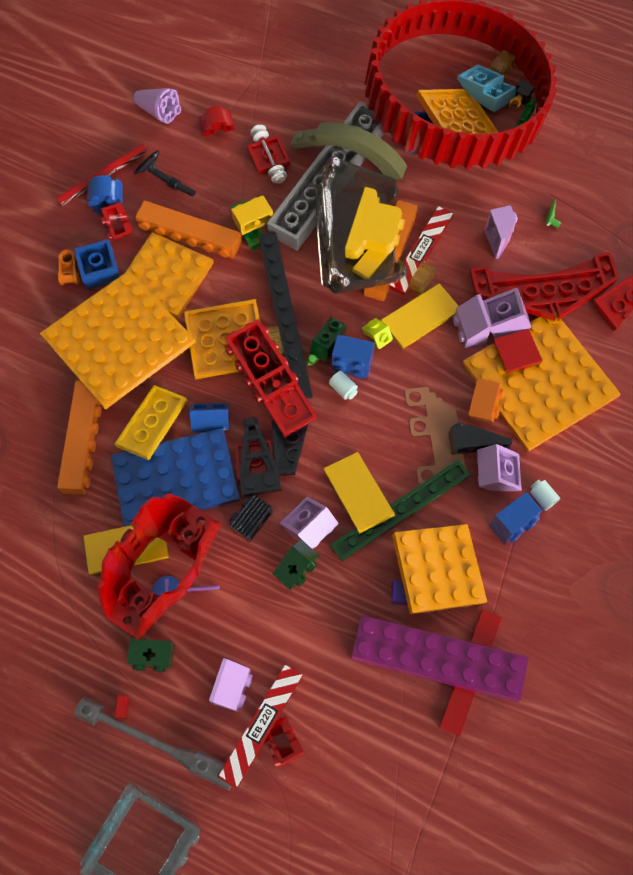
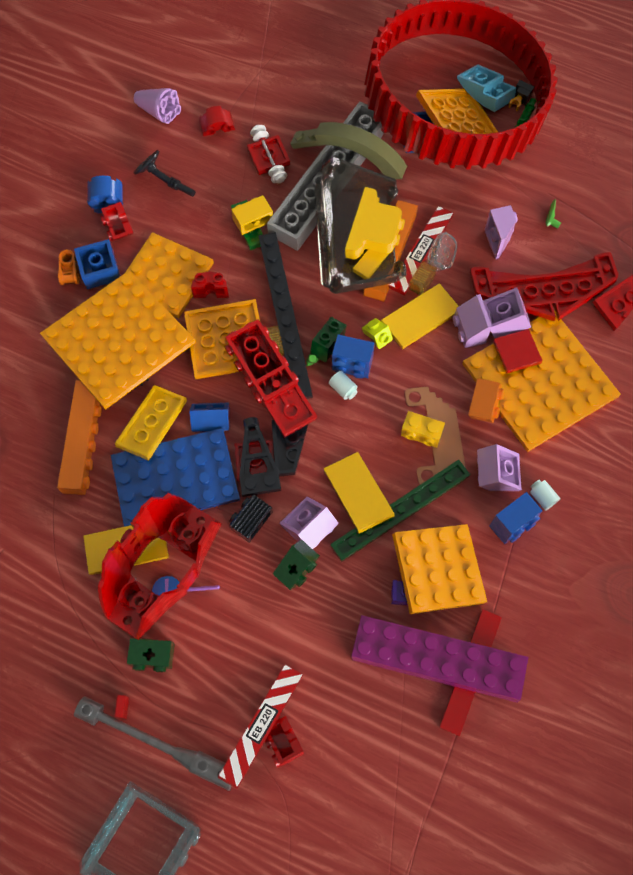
red tile [57,144,146,207] -> none
orange brick [135,200,242,259] -> none
lavender slope [209,658,253,712] -> none
black slope [448,423,513,455] -> none
clear yellow piece [489,50,515,77] -> none
none -> red cylinder [191,271,229,298]
none -> yellow brick [401,411,445,448]
none -> clear piece [427,232,457,271]

